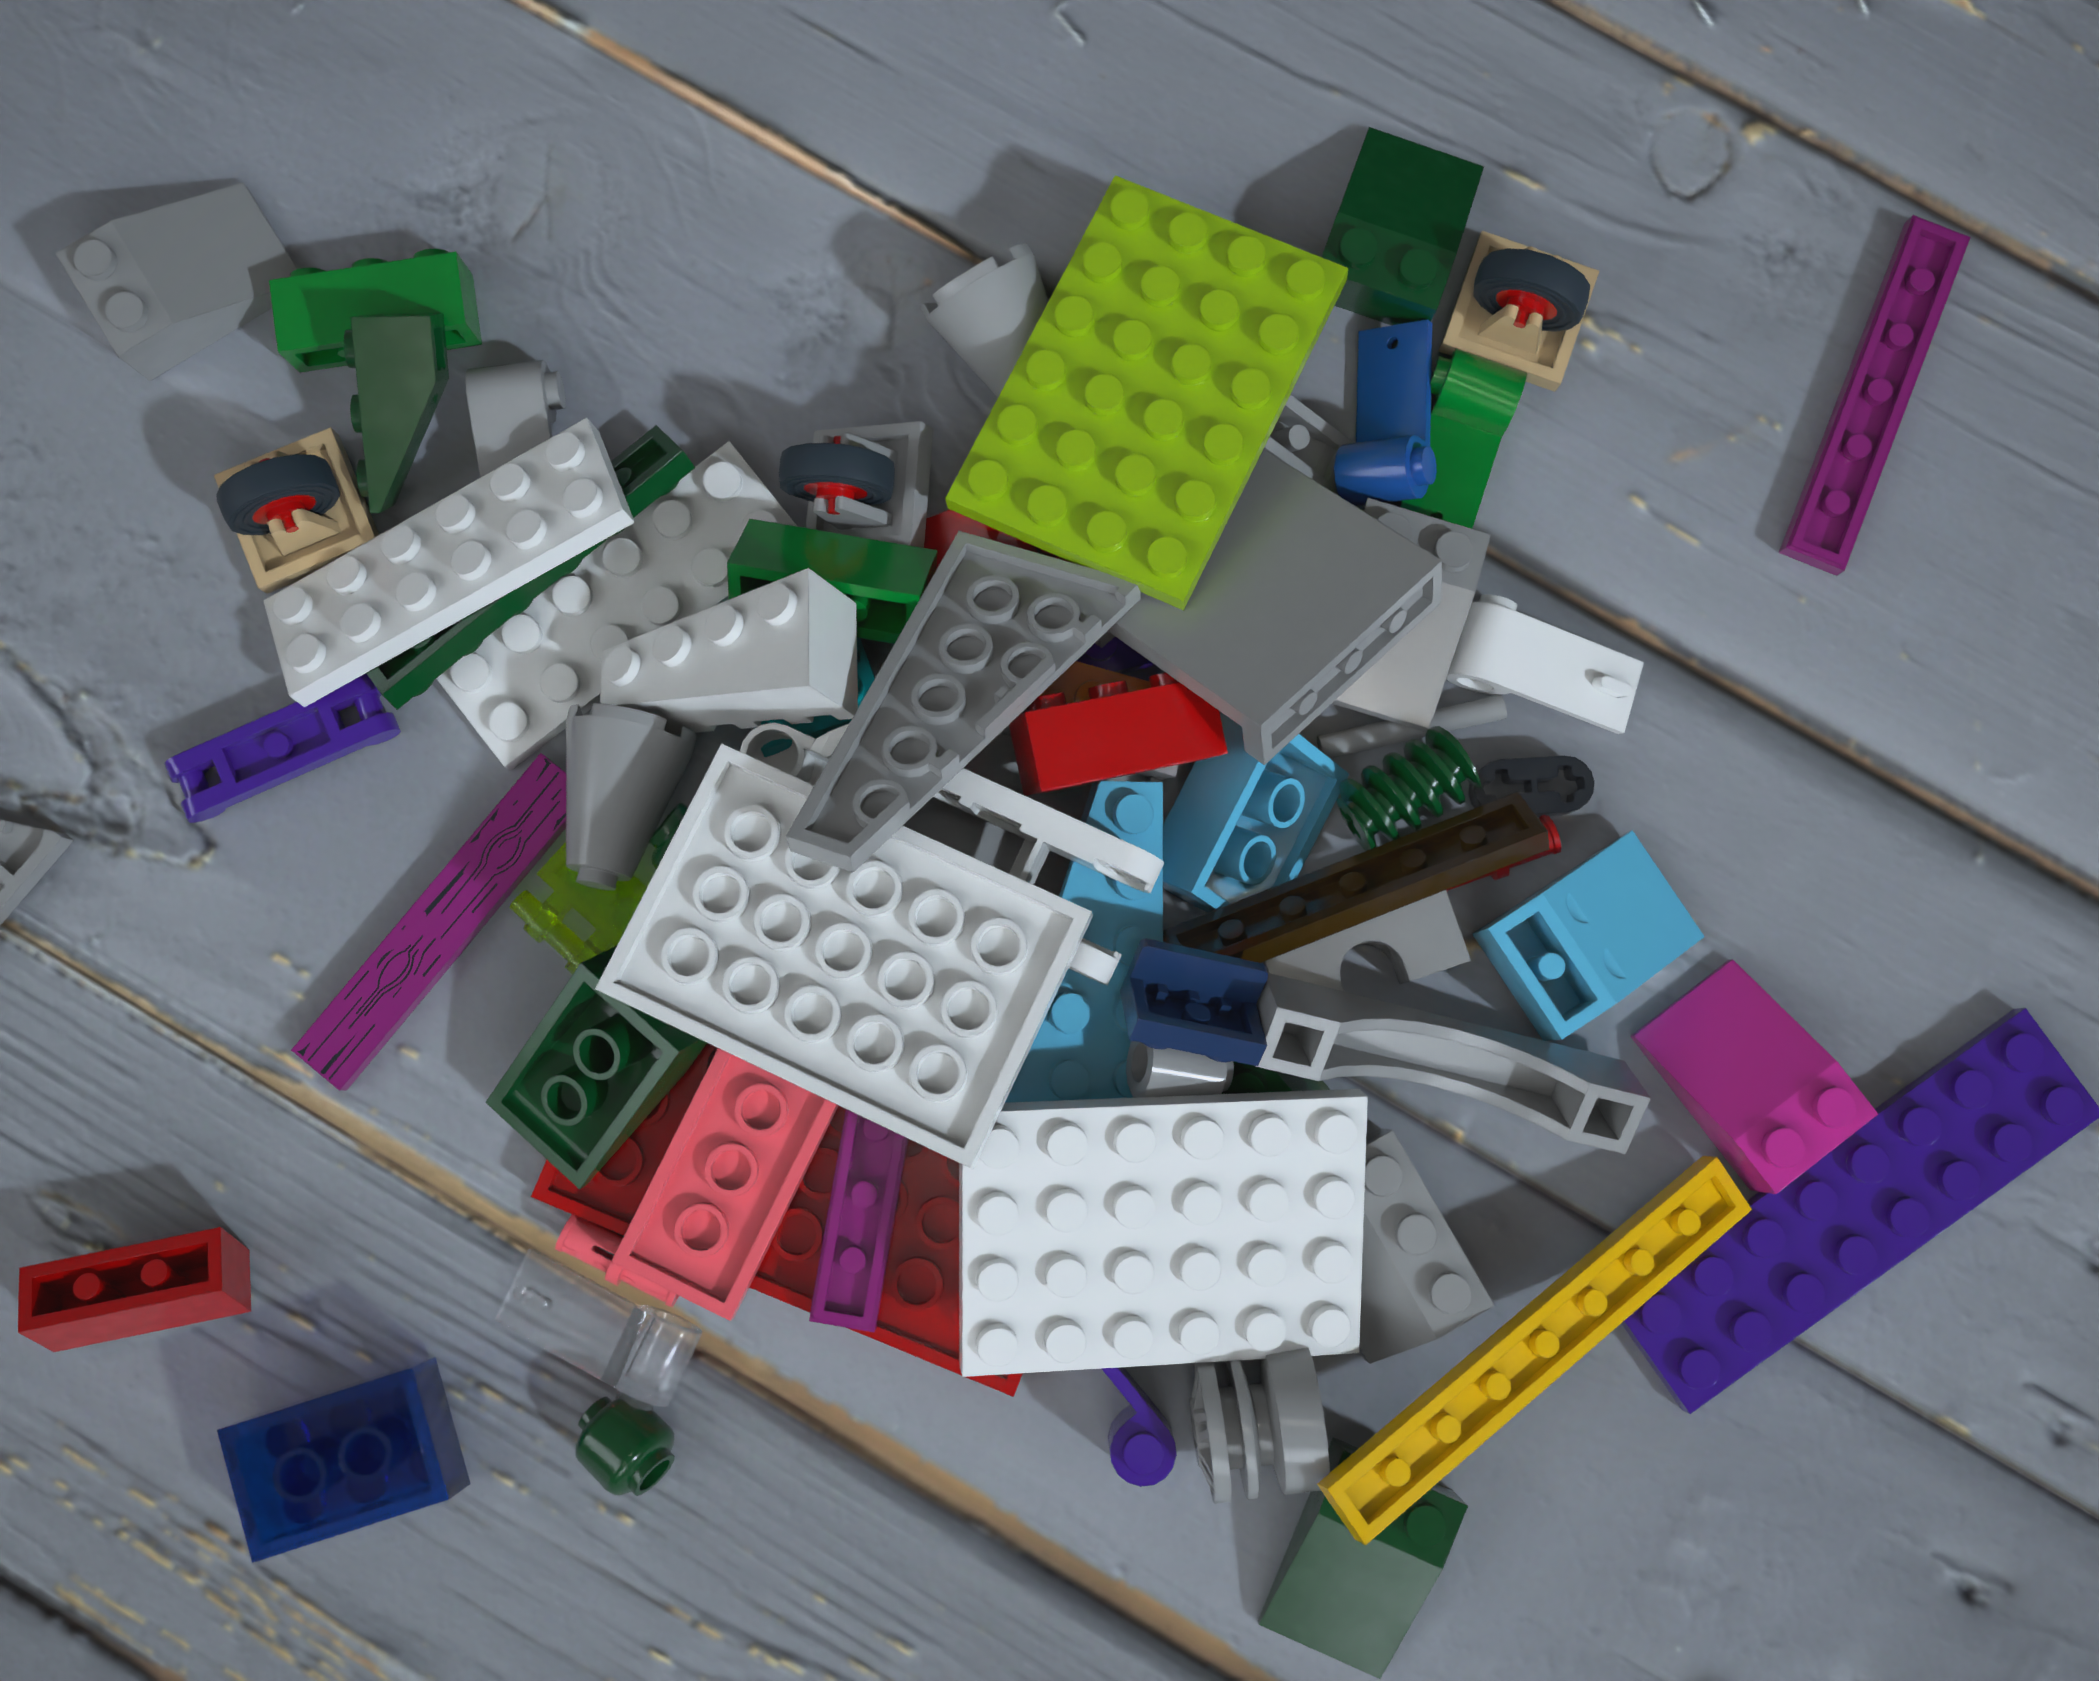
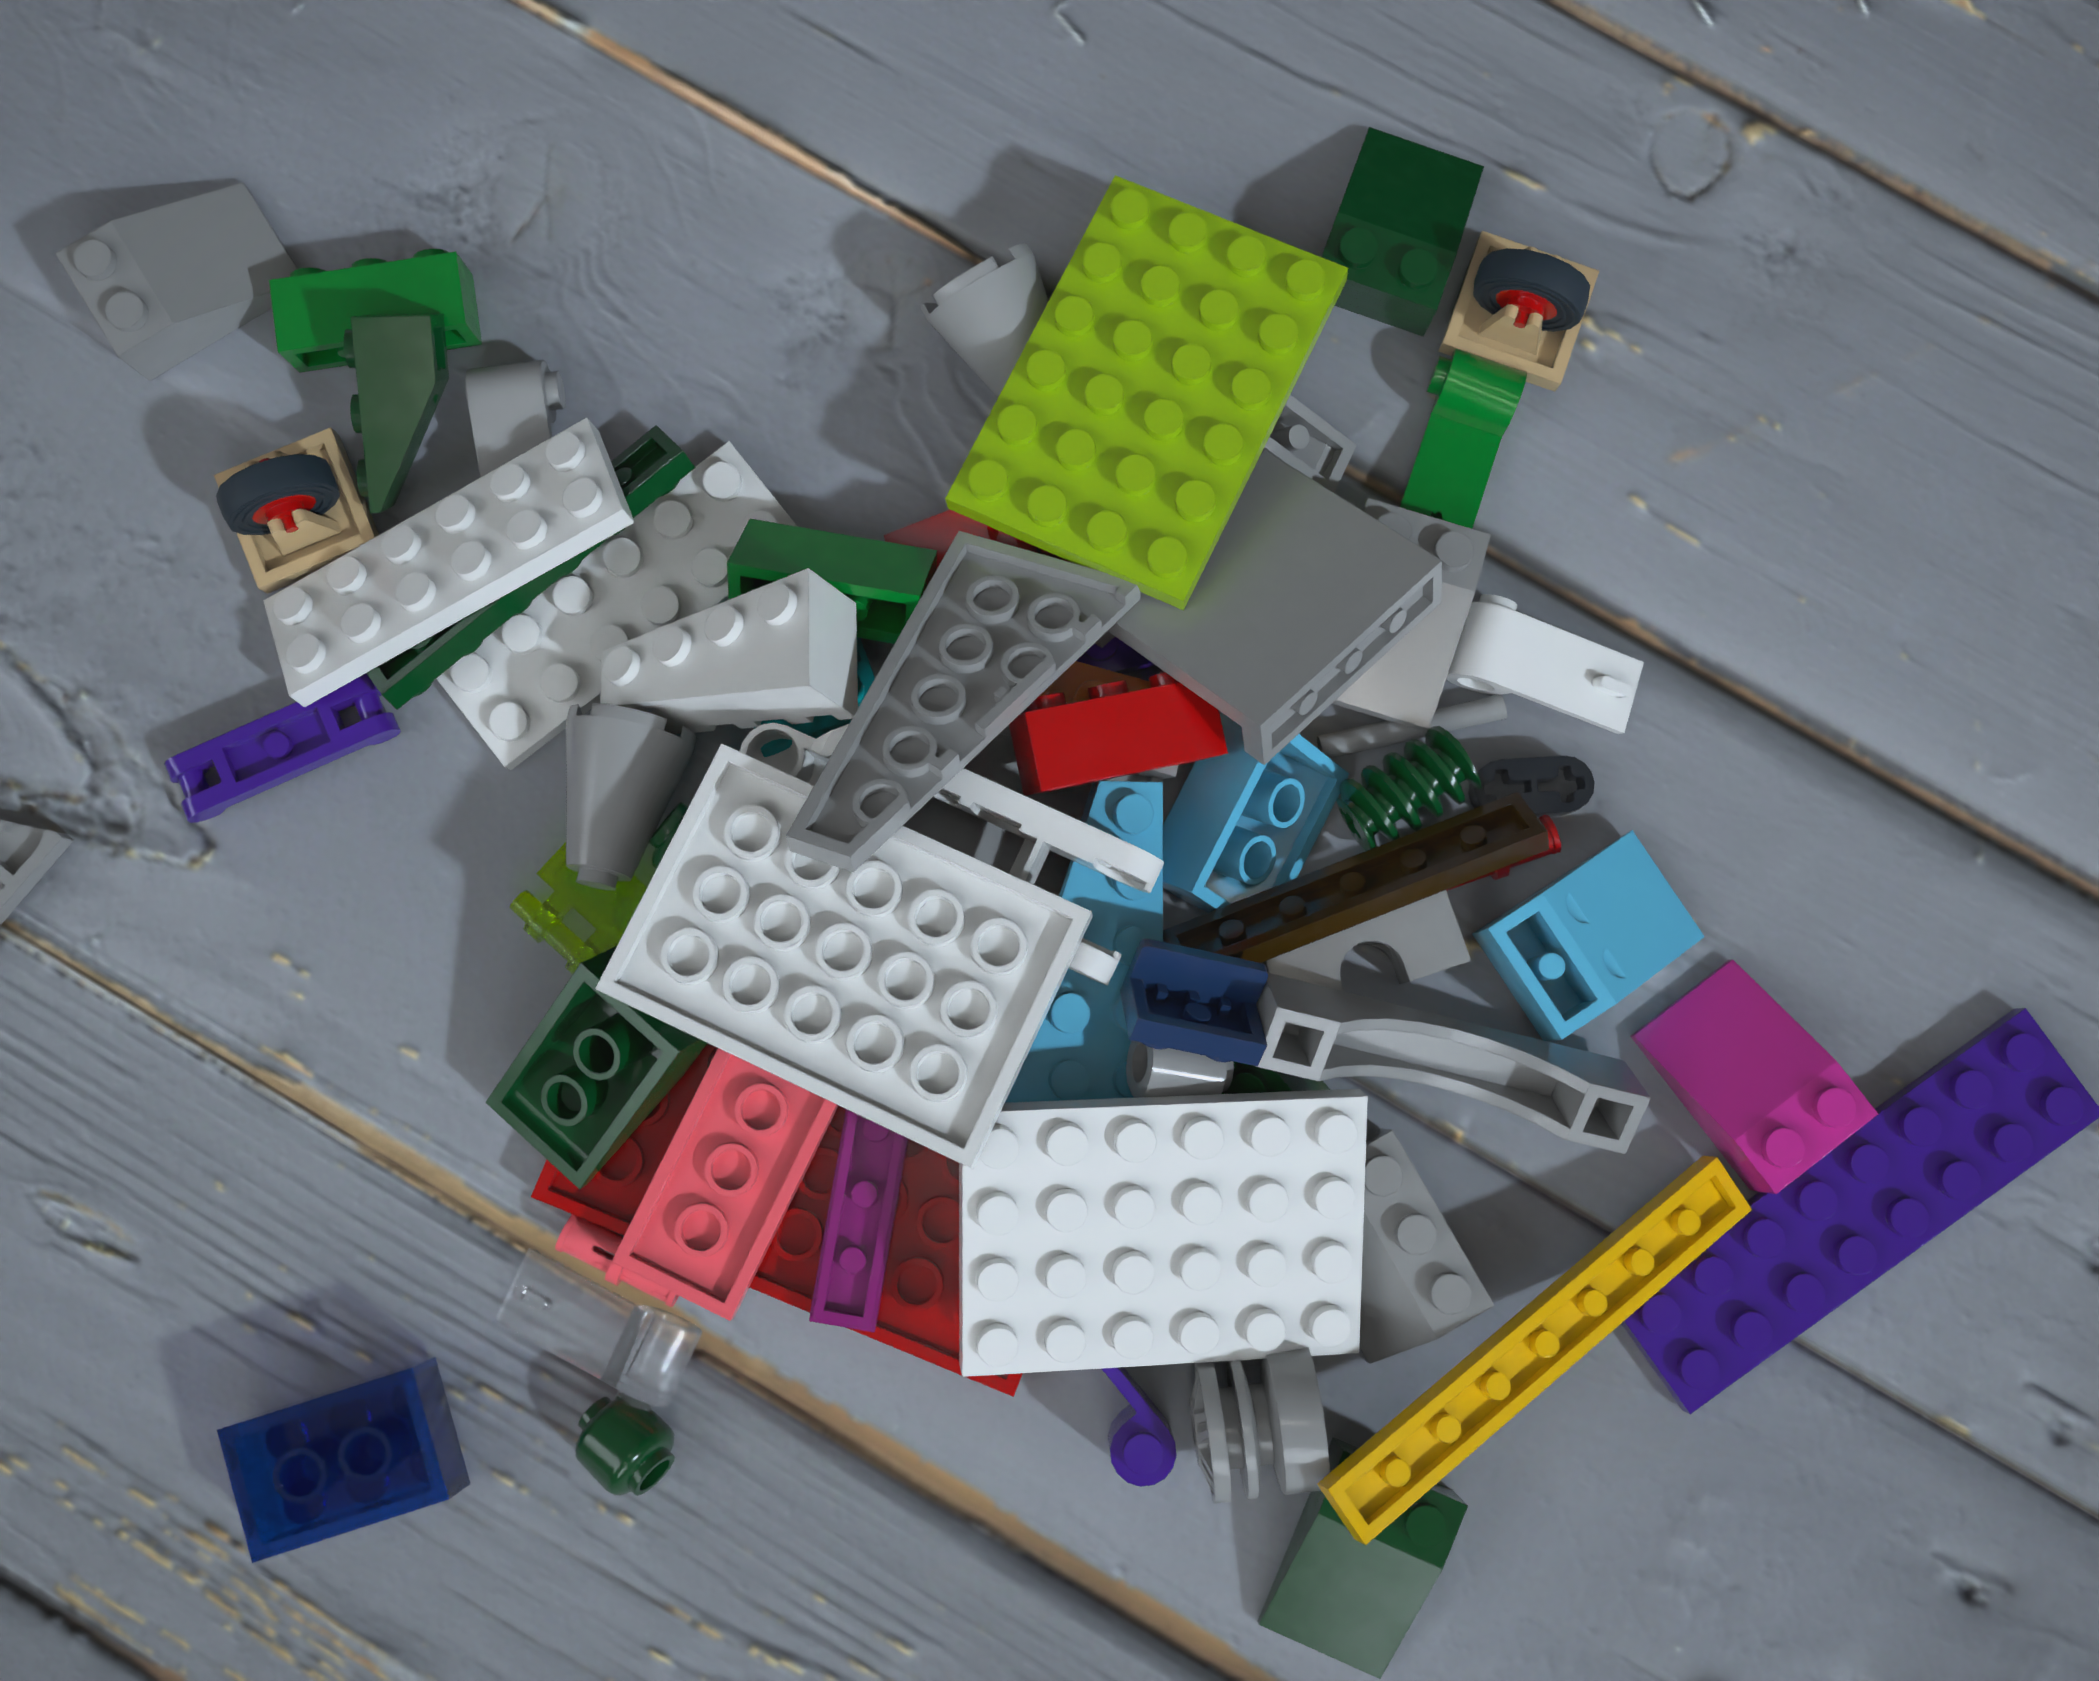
red brick [18,1227,251,1352] -> none
magenta tile [291,753,566,1091] -> none
plate [779,421,933,548] -> none
blue door [1334,319,1437,506] -> none
magenta tile [1779,215,1971,576] -> none

